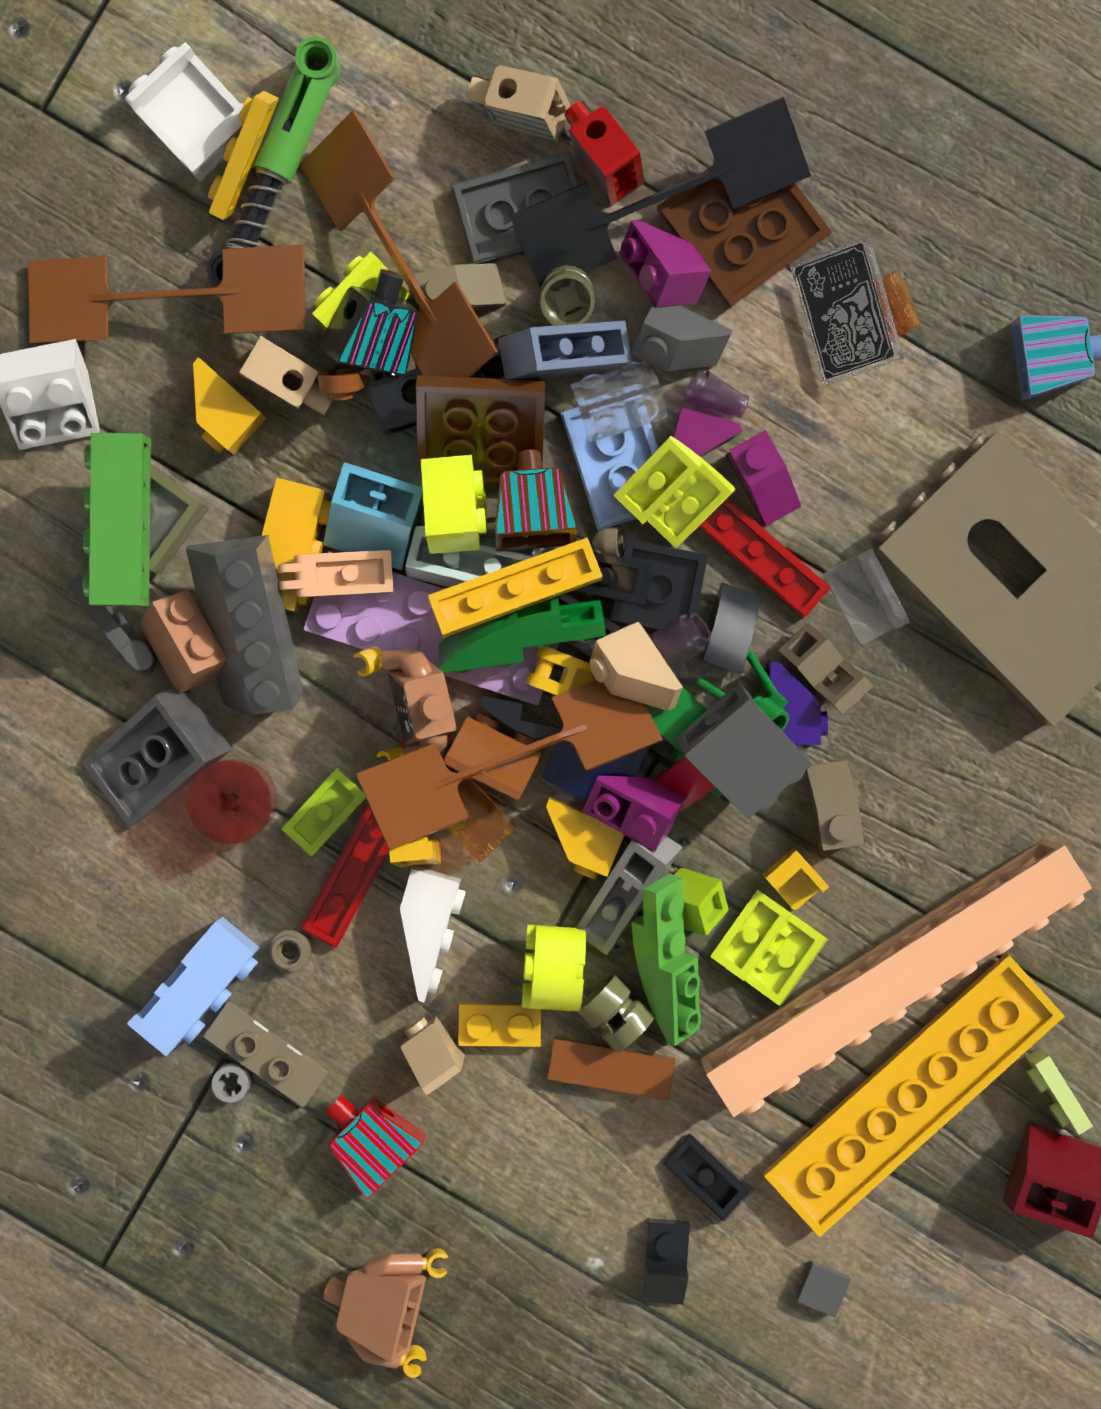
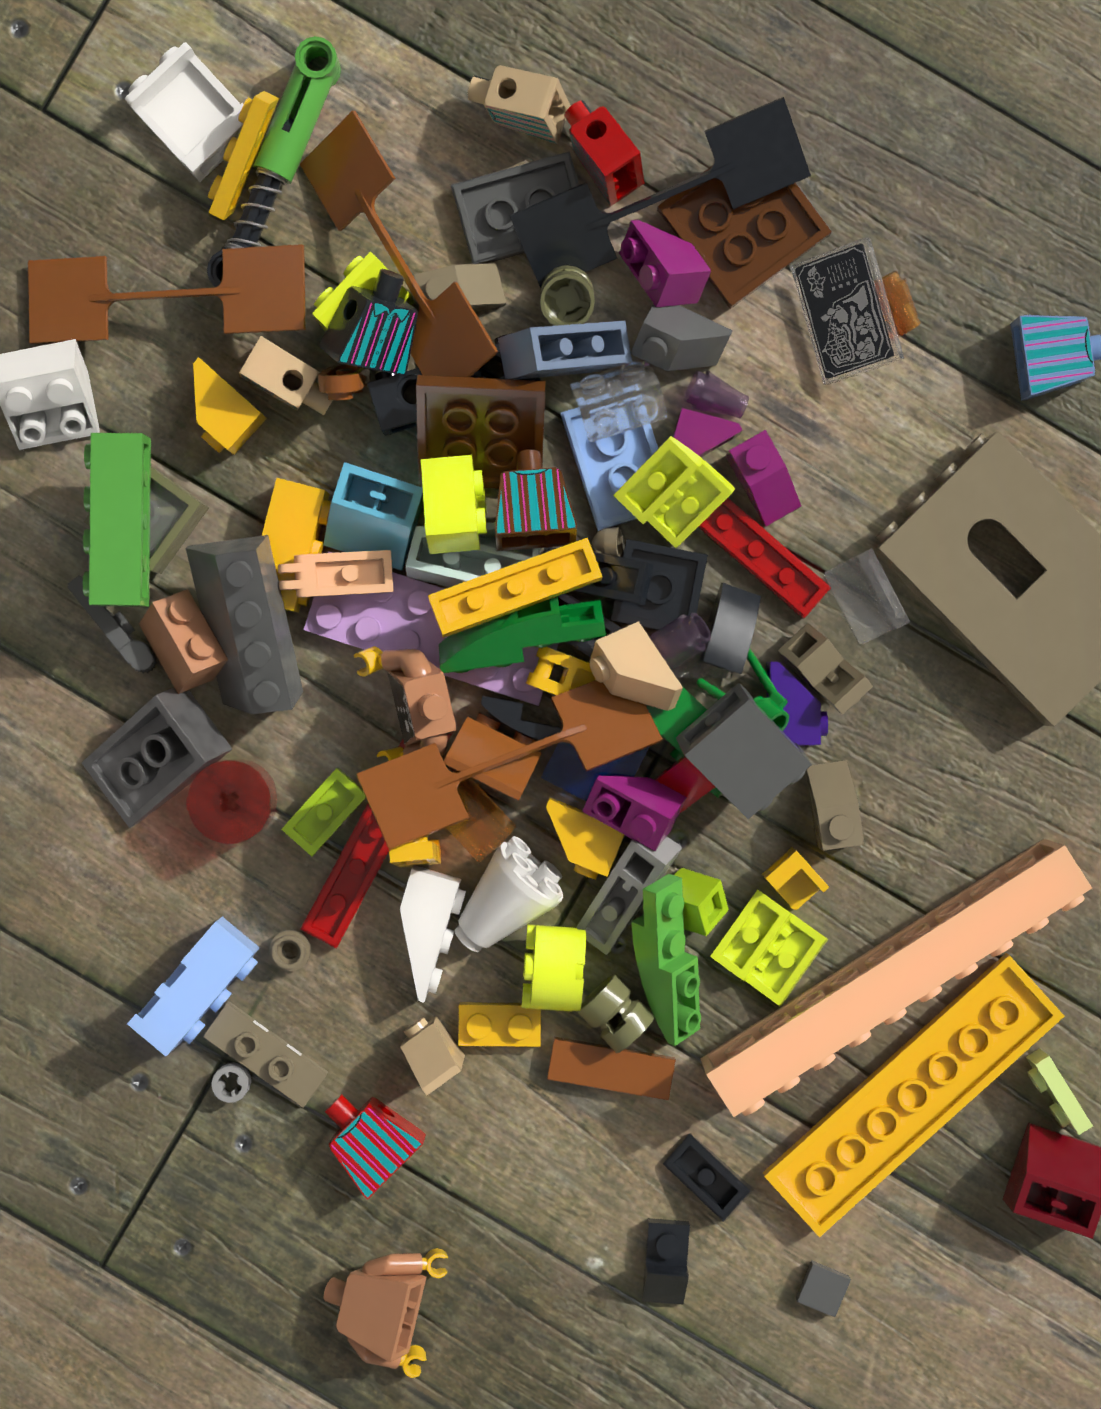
none -> white cone [455,836,563,952]

